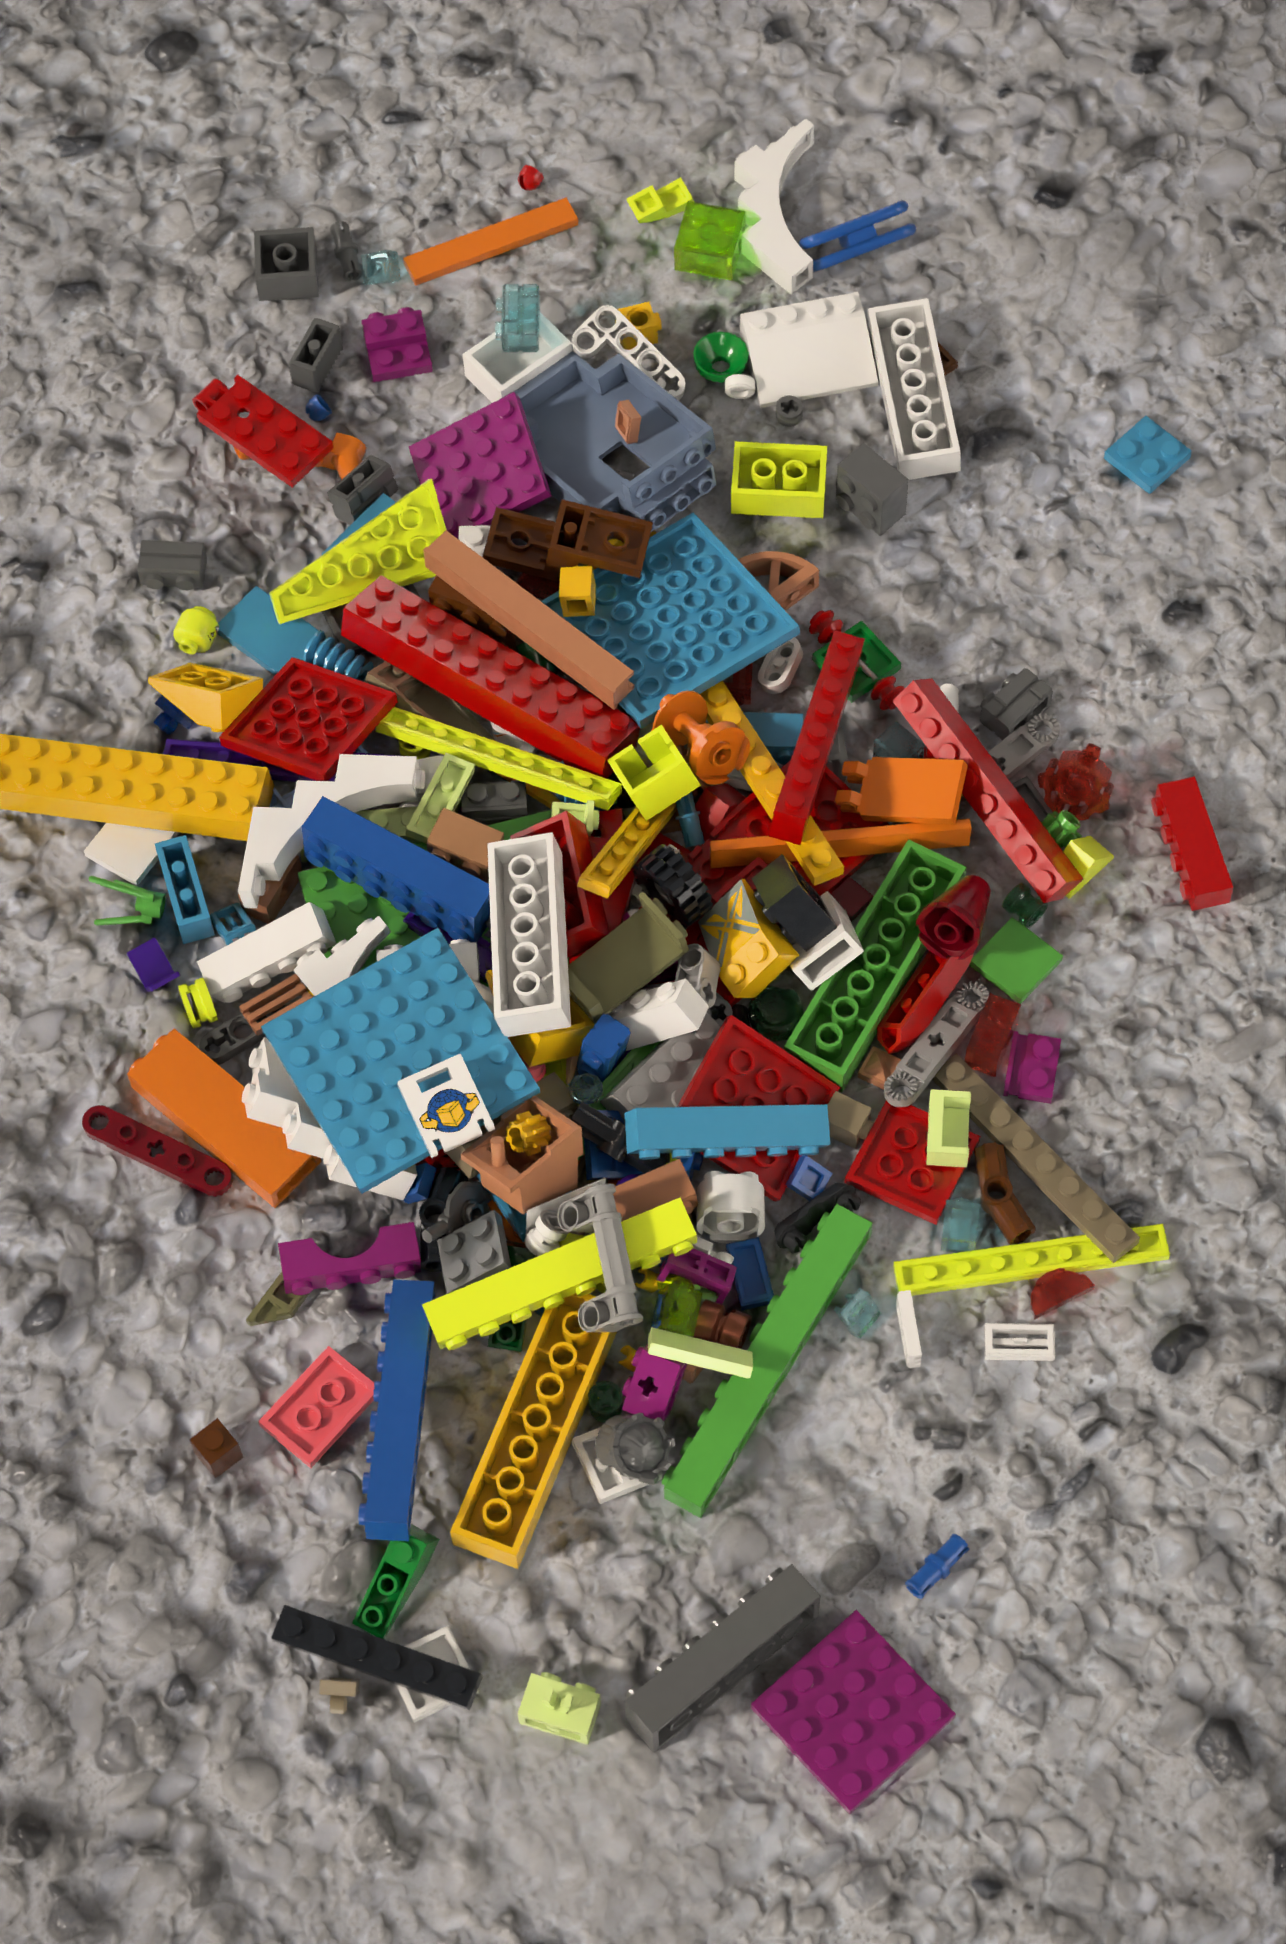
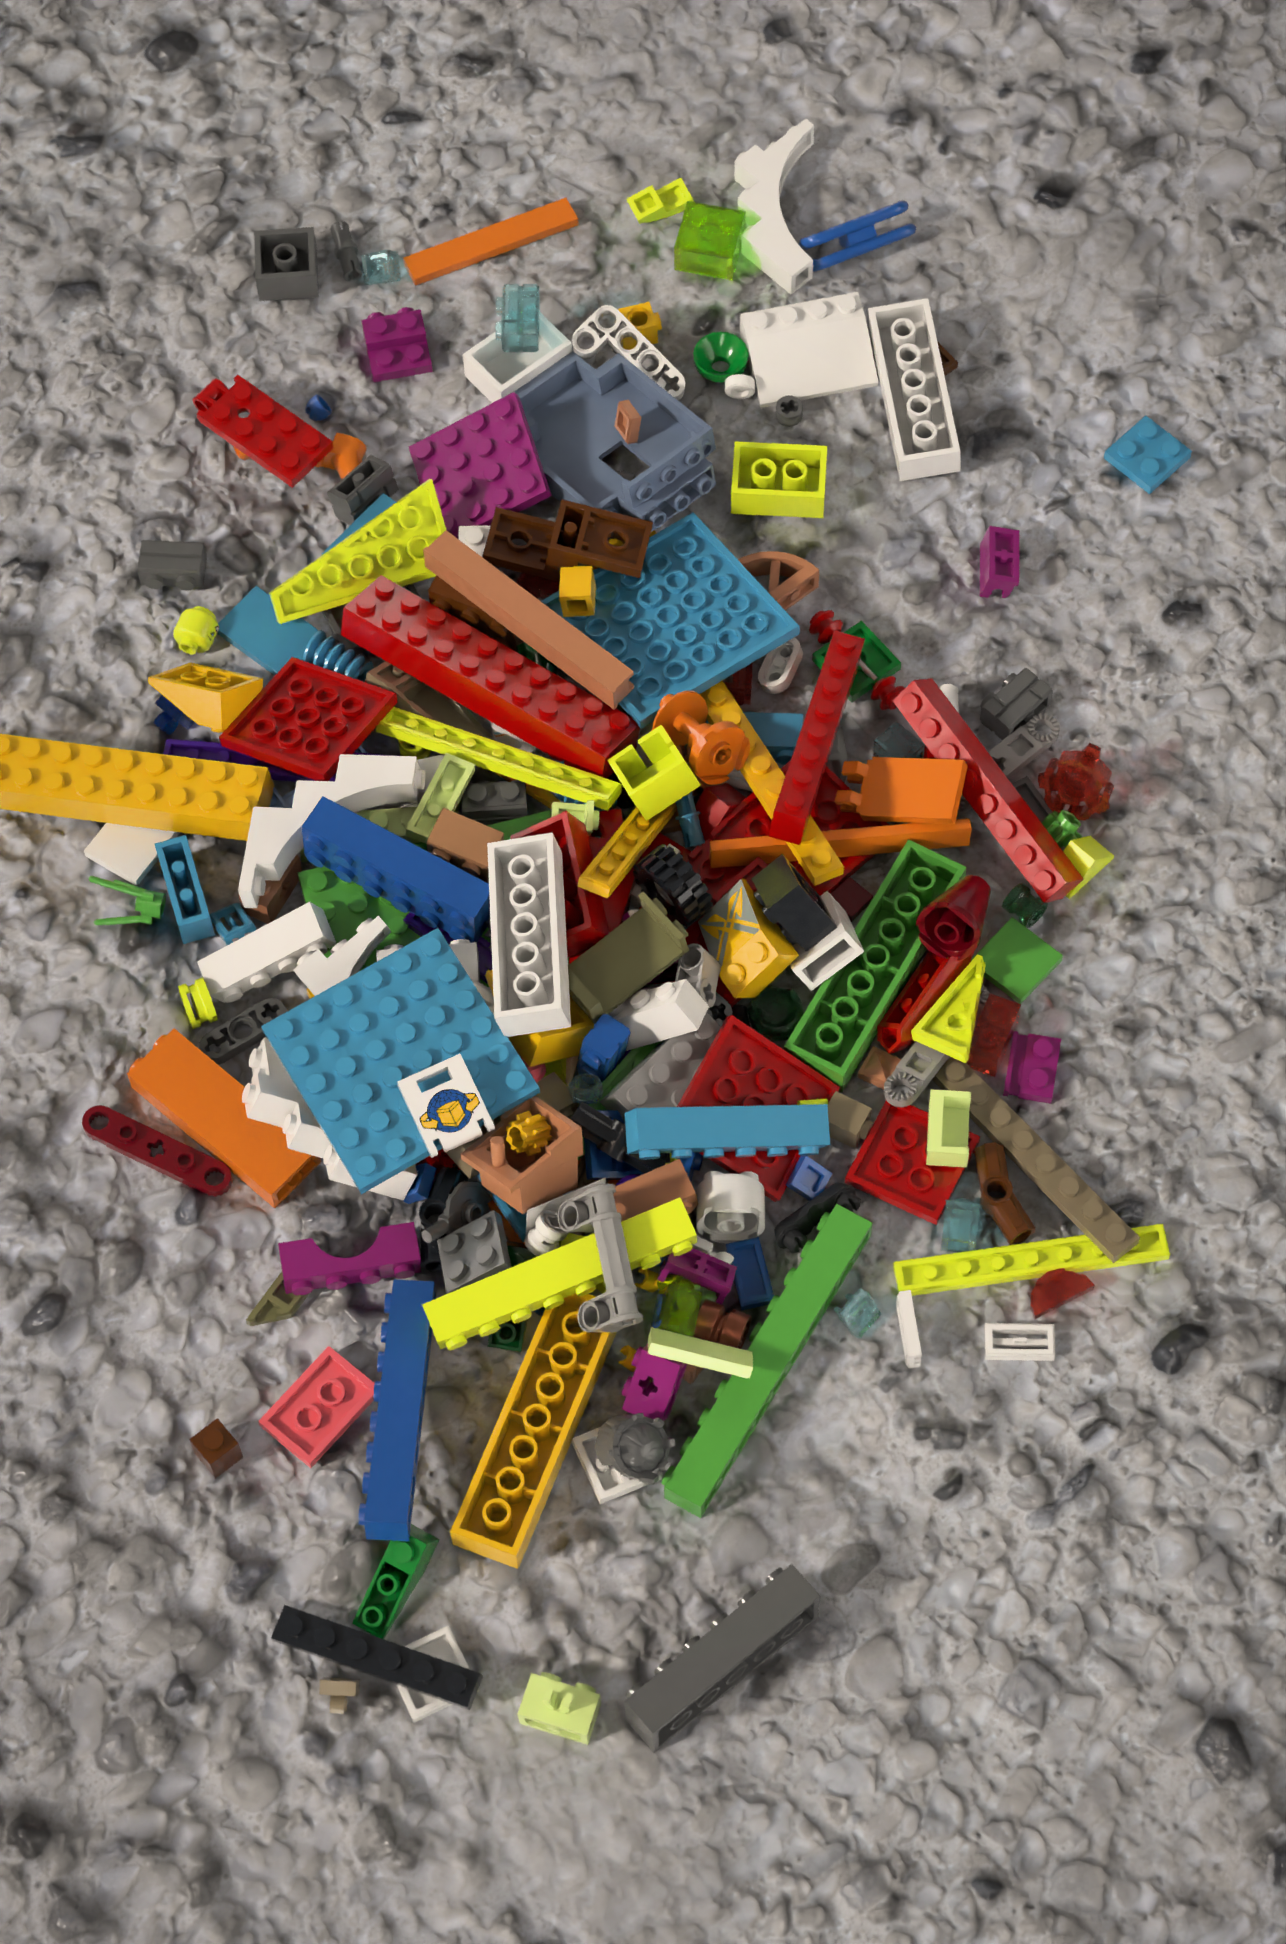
dark purple bracket [126,938,181,992] -> none
nougat tile [239,974,313,1036] -> none
dark grey brick [288,318,343,393] -> none
red hinge [518,165,544,191] -> none
clear green wheel [588,1381,623,1423] -> none
magenta plate [751,1610,956,1814] -> none
dark grey brick [836,443,909,536] -> none
blue pin [905,1534,970,1599] -> none
red brick [1151,776,1234,911] -> none
none -> neon yellow piece [797,1098,828,1105]
none -> neon yellow wing [911,954,986,1063]
none -> magenta hinge [980,526,1020,598]

